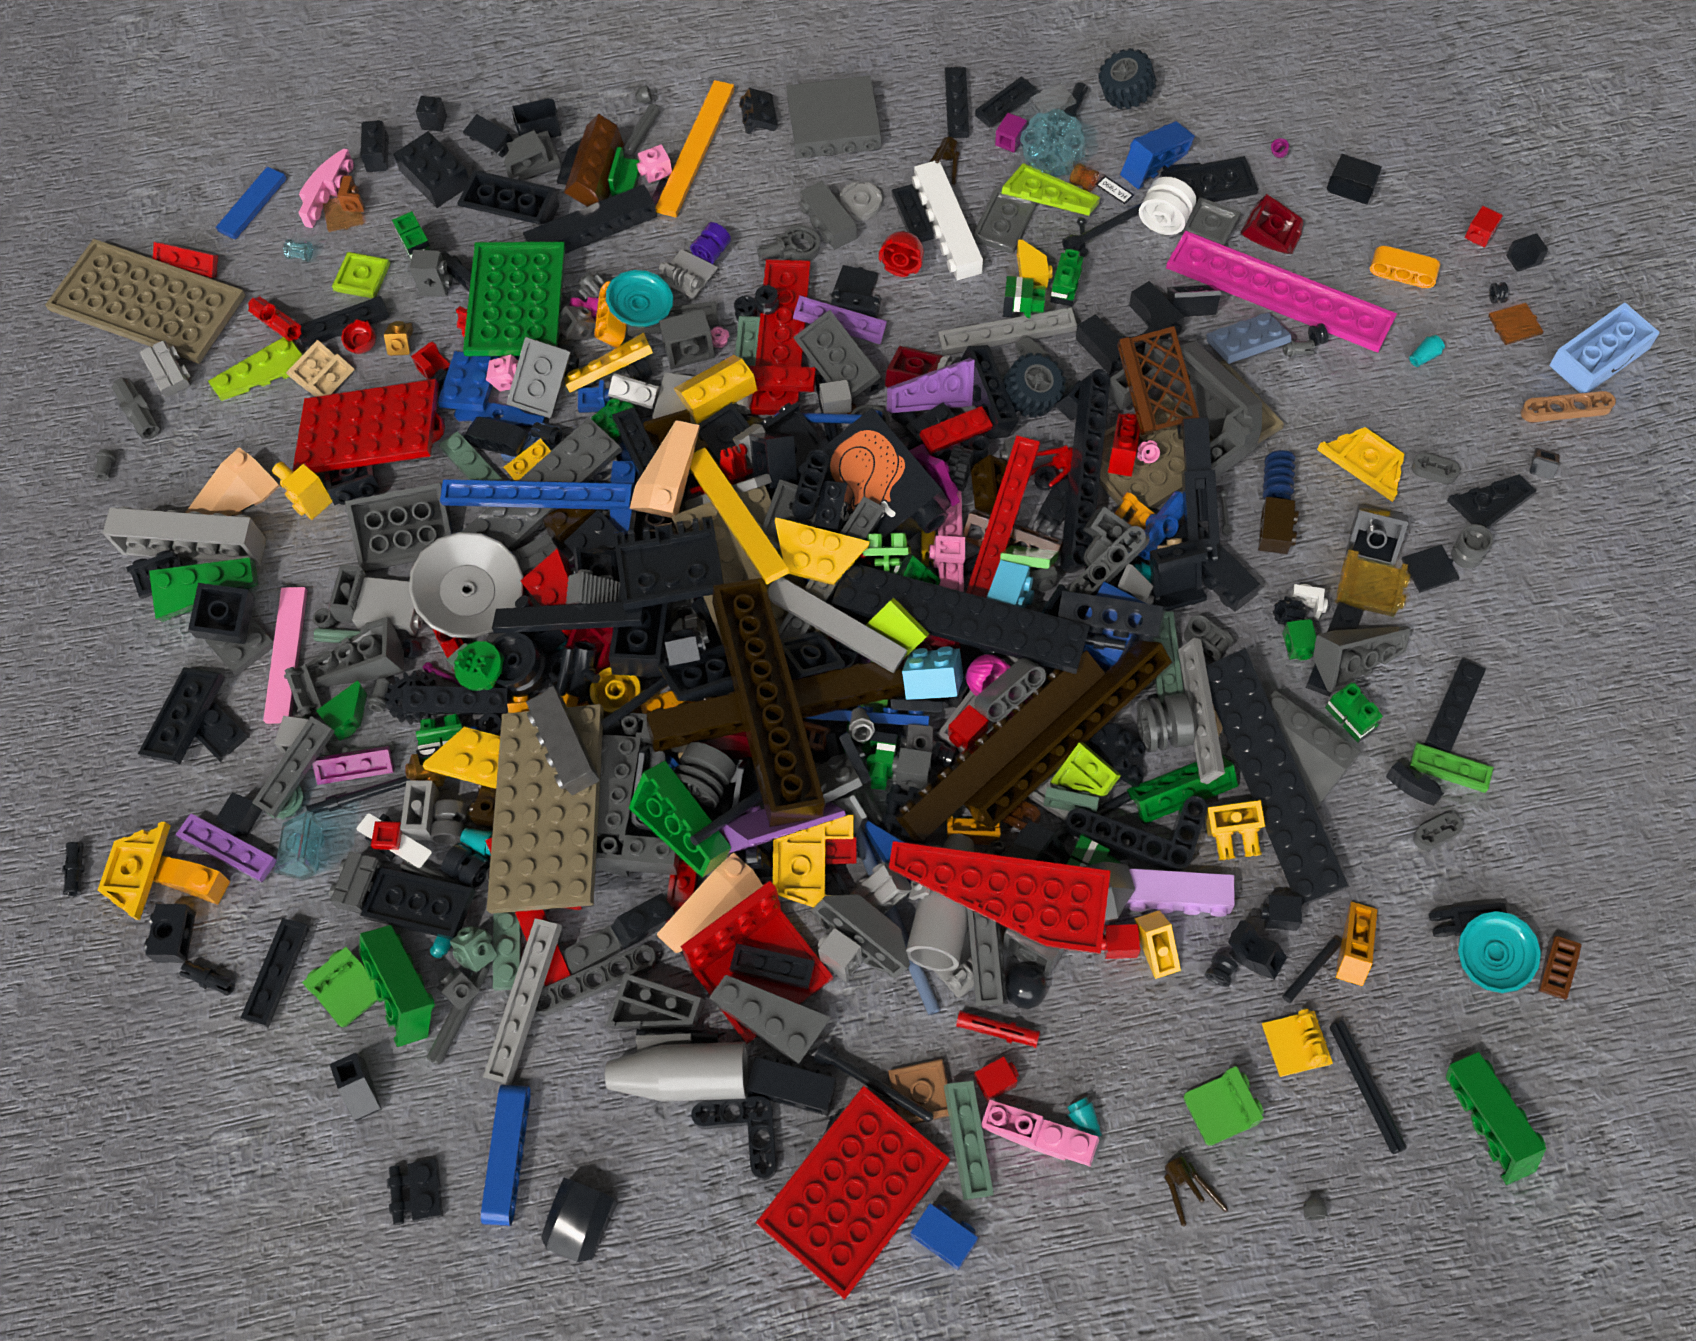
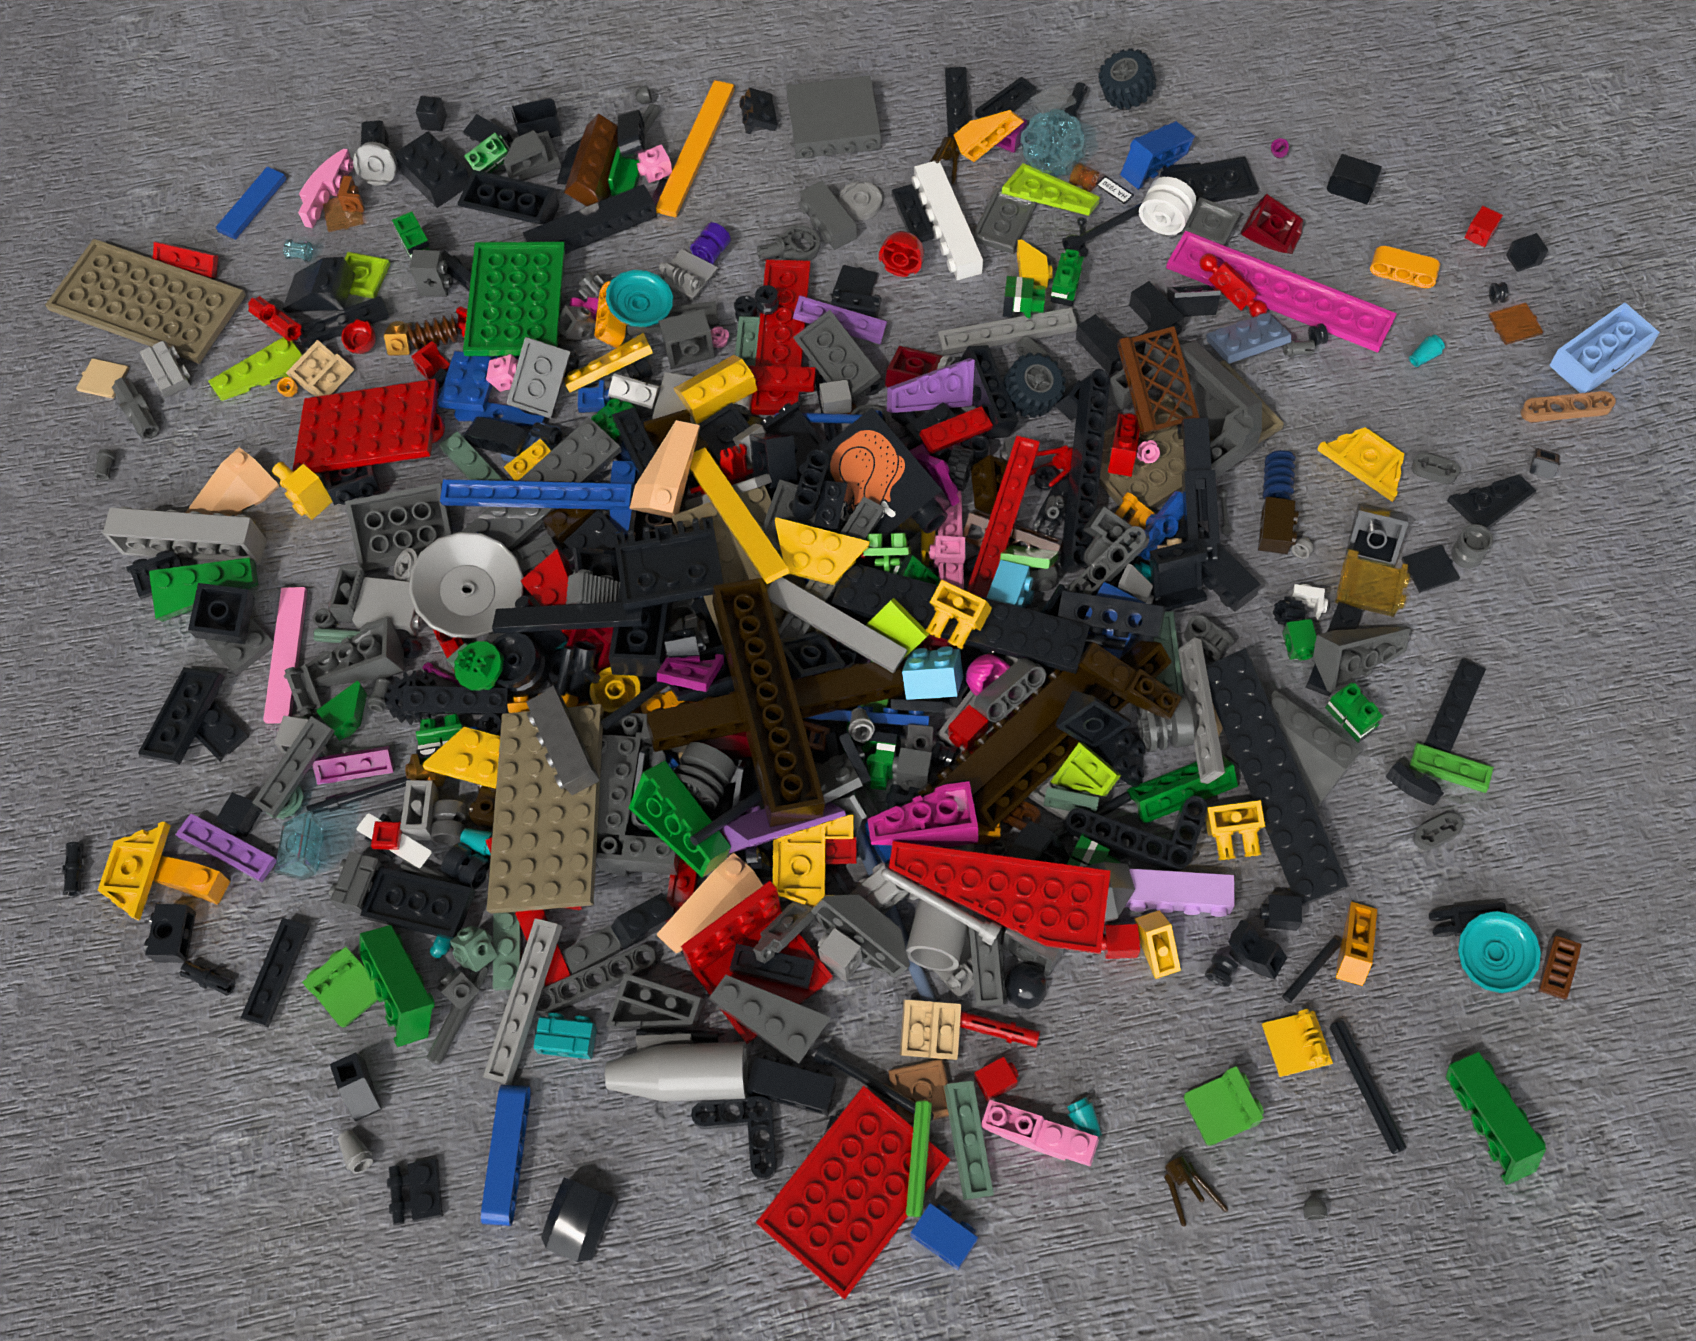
none -> tan piece [76,358,129,399]
none -> light orange hinge [277,377,298,397]
none -> black slope [283,257,355,312]
none -> light grey cone [338,1130,373,1174]
none -> light grey tile [353,142,398,186]
none -> light grey gear [394,548,419,582]
none -> reddish brown piece [407,314,458,351]
none -> green hips [464,133,511,173]
none -> teal brick [534,1013,597,1060]
none -> black beam [618,109,645,158]
none -> magenta wing [657,654,724,692]
none -> dark grey hinge [753,901,816,964]
none -> dark pink wedge [867,781,978,847]
none -> light grey piece [881,868,1002,946]
none -> tan slope [900,1000,961,1060]
none -> bright green axle [906,1100,932,1217]
none -> yellow brick [925,580,992,649]
none -> light orange slope [954,110,1024,162]
none -> dark grey arm [1045,495,1064,518]
none -> black slope [1056,691,1131,749]
none -> dark brown slope [1078,642,1182,720]
none -> red plate [1199,253,1267,318]
none -> light grey hinge [1291,537,1314,559]

